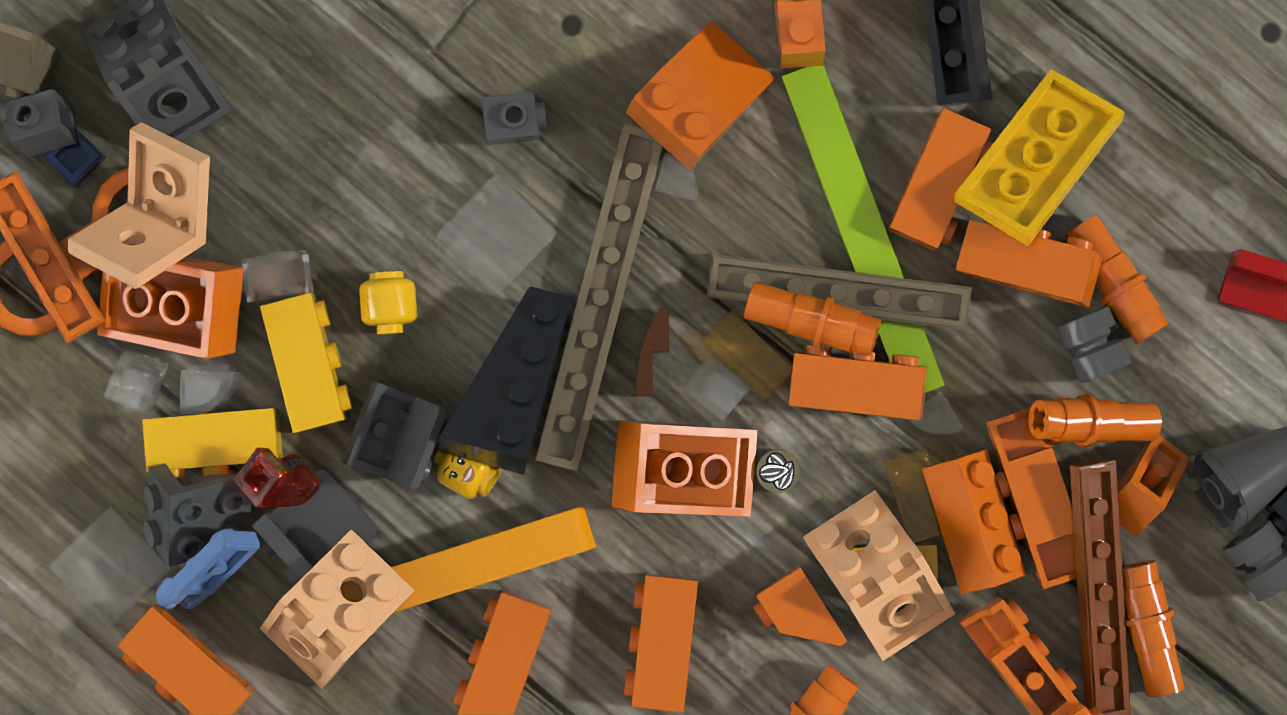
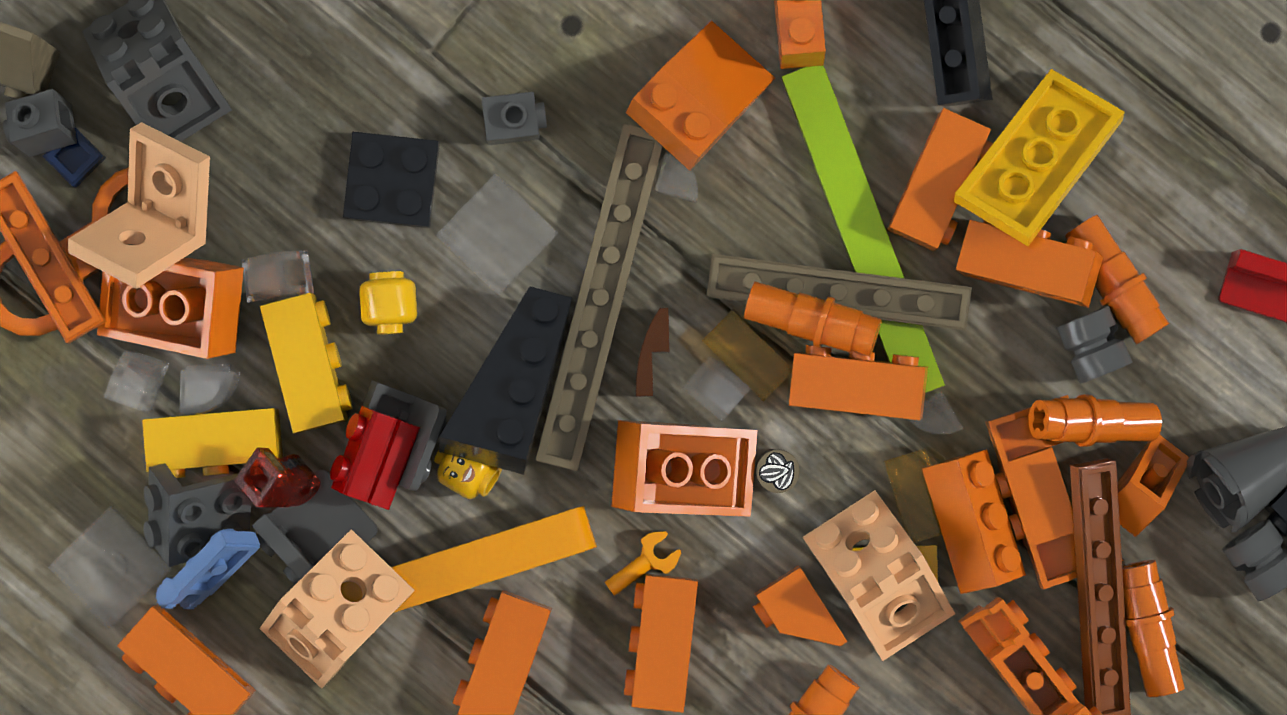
none -> red brick [330,406,420,510]
none -> black plate [343,131,440,228]
none -> light orange bar [605,531,681,596]

